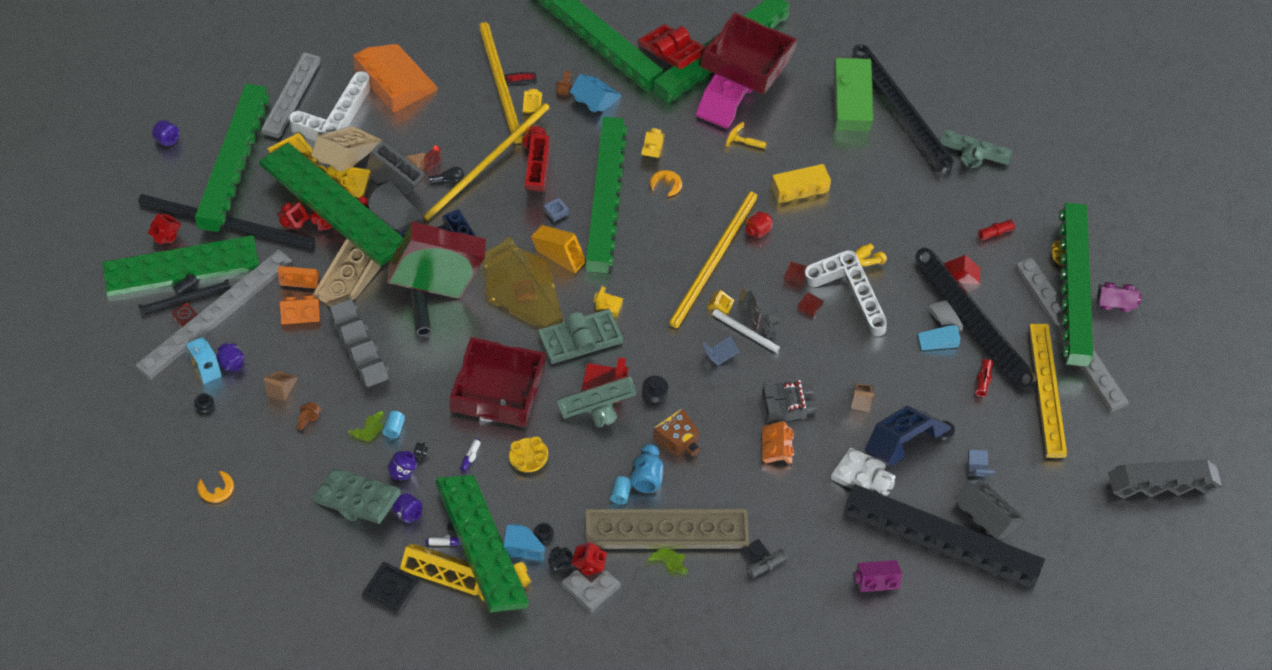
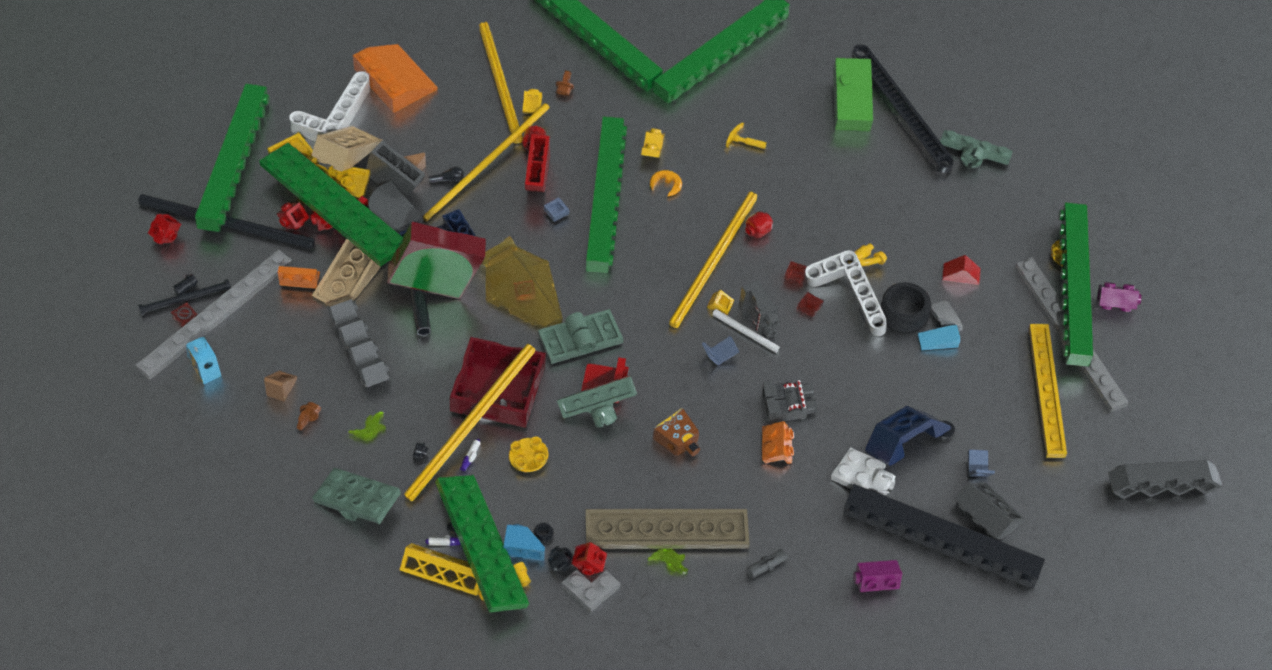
green plate [102,235,259,296] -> none
dark purple head [152,120,180,147] -> none
black plate [194,393,214,413] -> none
light orange head [197,470,234,503] -> none
dark purple head [216,343,245,373] -> none
light grey plate [262,53,321,138] -> none
orange bracket [280,296,320,325] -> none
black tile [362,561,419,615] -> none
medium azure piece [382,411,405,439] -> none
dark purple head [387,451,418,481] -> none
dark purple head [392,493,423,523] -> none
clear red tile [424,145,441,171] -> none
sticker [504,72,537,85] -> none
light orange slope [531,225,586,274] -> none
dark azure slope [570,74,622,112] -> none
yellow bracket [593,286,623,317] -> none
medium azure piece [610,476,632,505] -> none
dark azure piece [629,444,664,493] -> none
red plate [638,24,706,69] -> none
black piece [642,376,668,403] -> none
dark pink slope [696,74,752,129] -> none
dark red tile [701,12,797,95] -> none
black plate [741,539,770,565] -> none
yellow brick [771,164,831,203] -> none
medium nougat slope [851,383,874,412] -> none
black gear [915,247,1037,390] -> none
red pin [975,359,994,397] -> none
red pin [977,219,1015,241] -> none
none -> yellow axle [404,344,535,501]
none -> black tyre [880,282,932,332]

